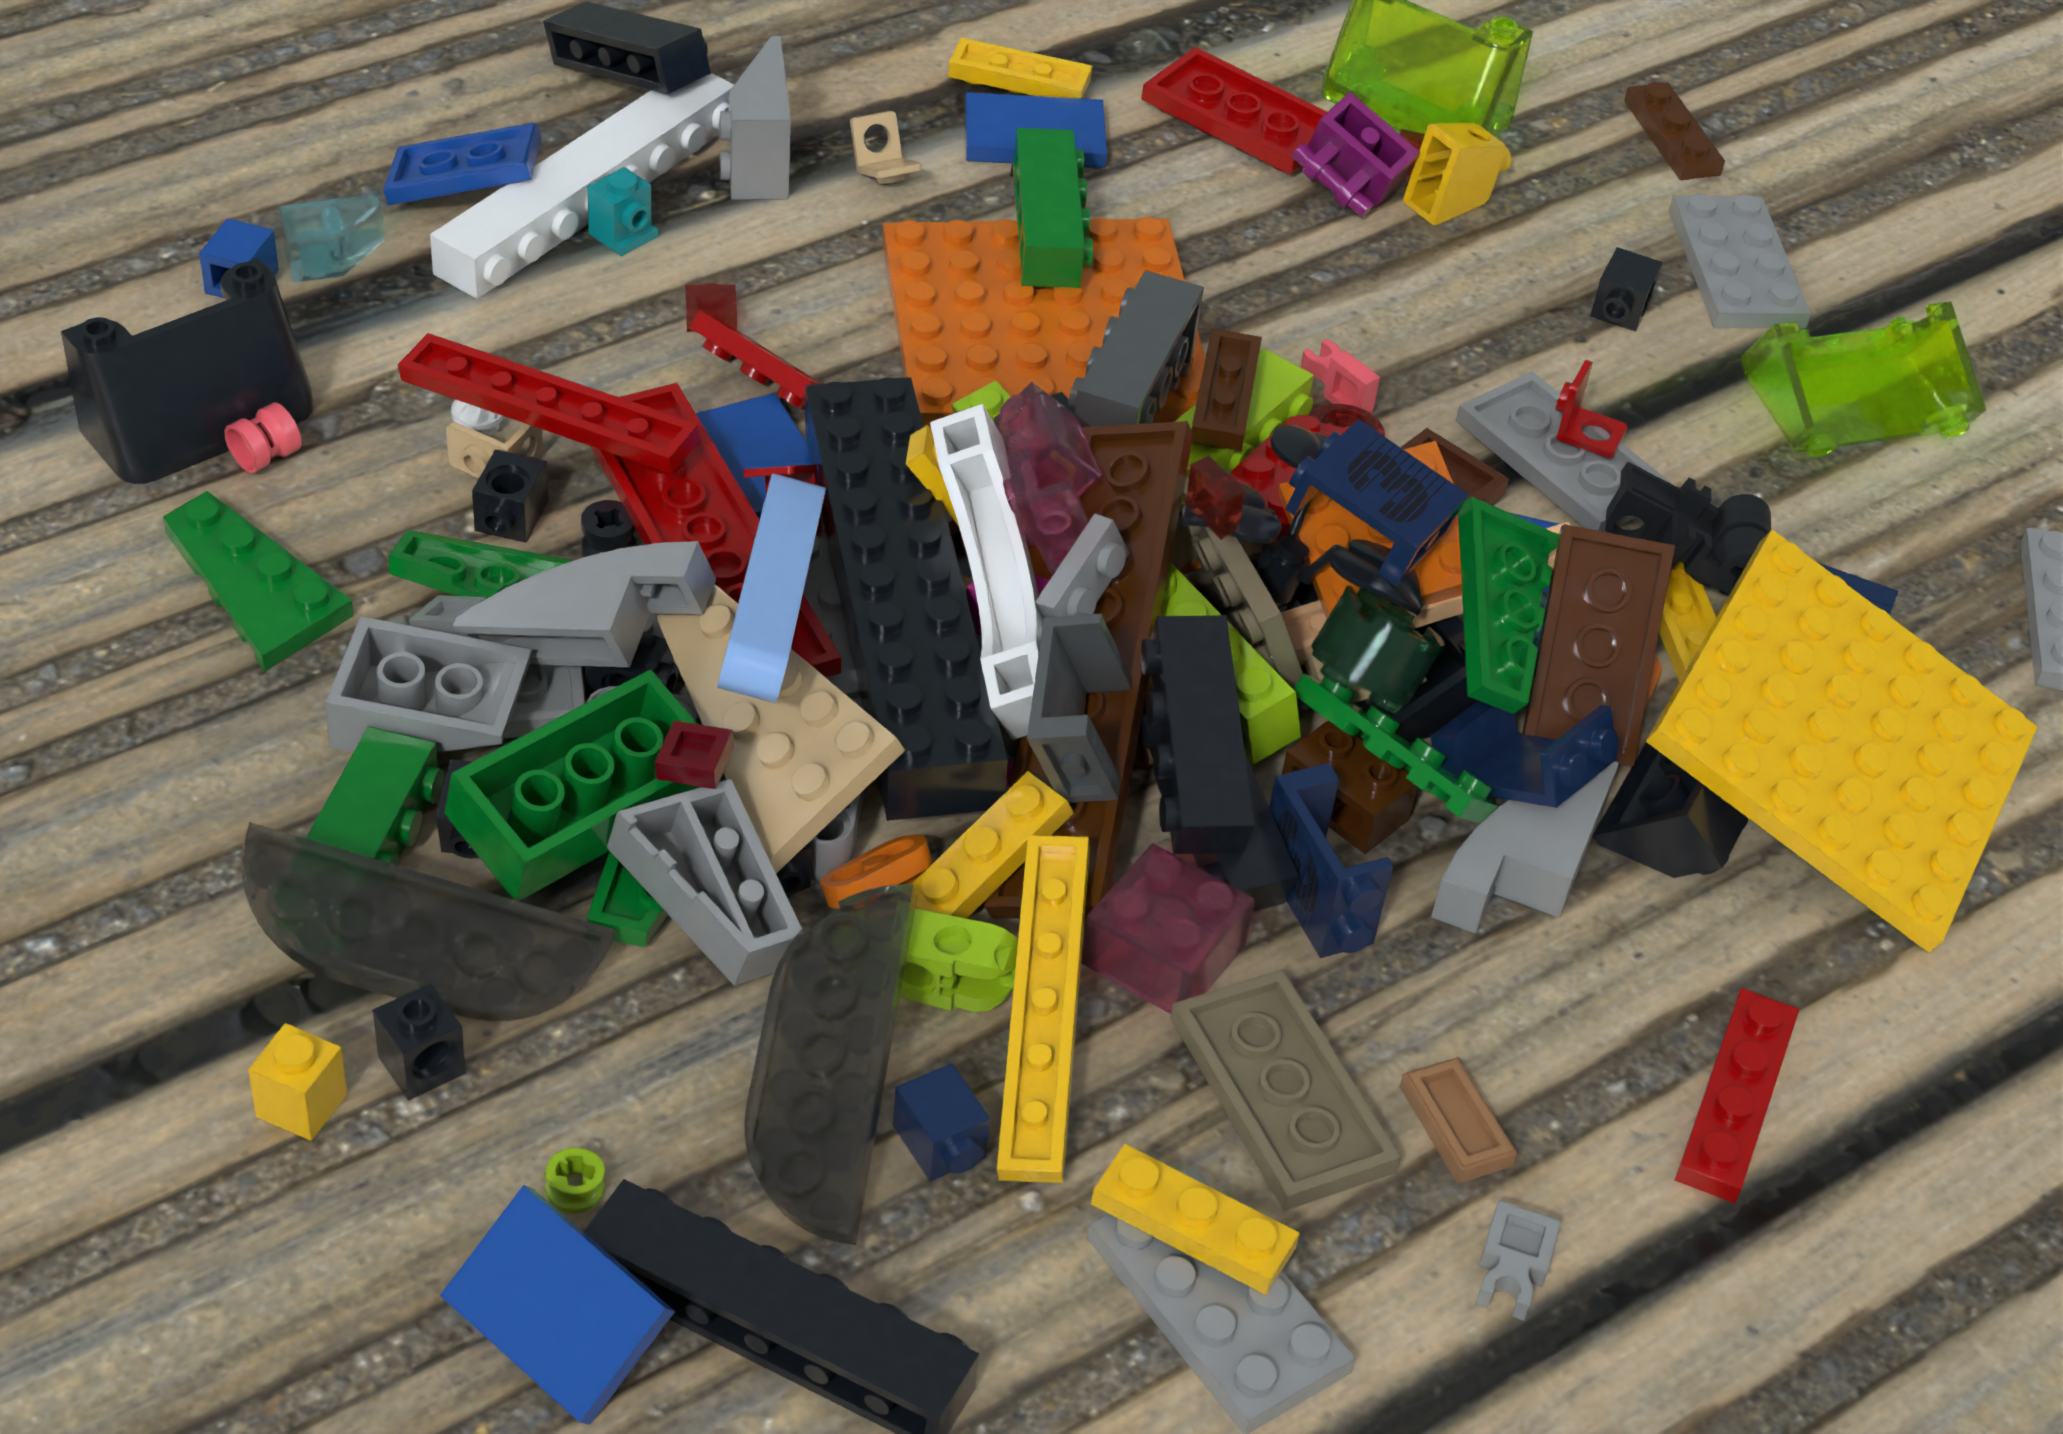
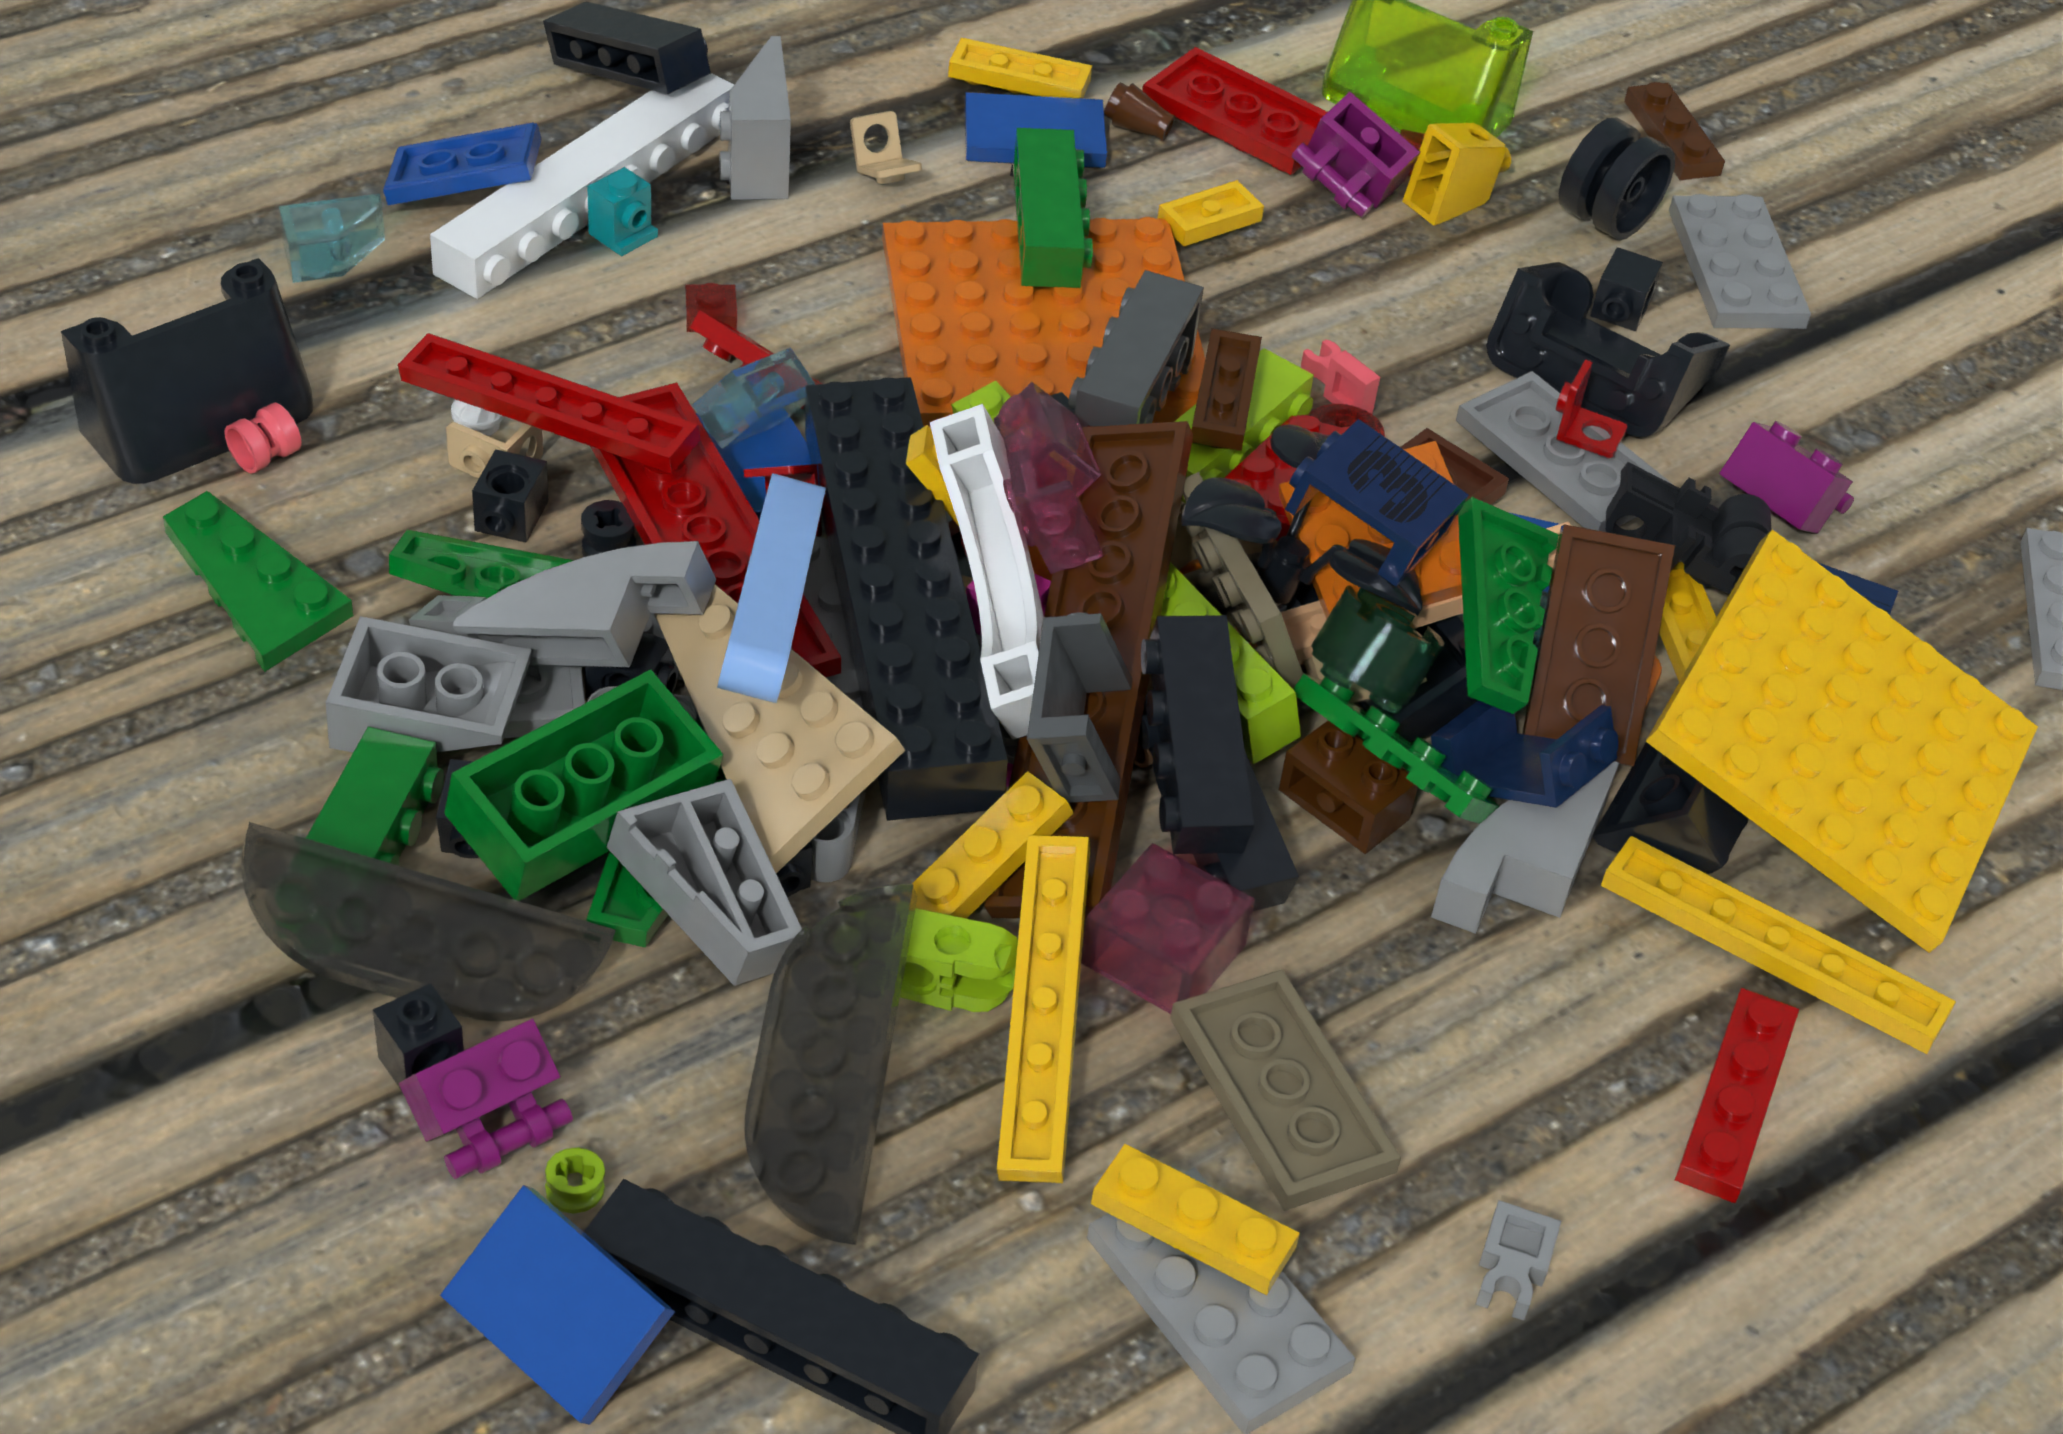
blue brick [199,218,279,298] -> none
yellow brick [248,1023,348,1141] -> none
dark red plate [655,720,734,789] -> none
orange plate [820,834,933,914] -> none
dark blue brick [893,1063,991,1182] -> none
light grey plate [1035,513,1129,618] -> none
clear red plate [1186,455,1245,540] -> none
dark blue panel [1269,763,1393,958] -> none
medium nougat tile [1399,1057,1517,1184] -> none
clear neon green windscreen [1740,301,1986,457] -> none
none -> magenta brick [398,1018,573,1179]
none -> clear light blue brick [692,347,816,449]
none -> reddish brown cone [1104,82,1176,141]
none -> yellow plate [1157,180,1264,247]
none -> black windscreen [1486,262,1730,437]
none -> black wheel [1558,117,1675,240]
none -> yellow plate [1601,836,1956,1054]
none -> magenta brick [1719,421,1854,533]

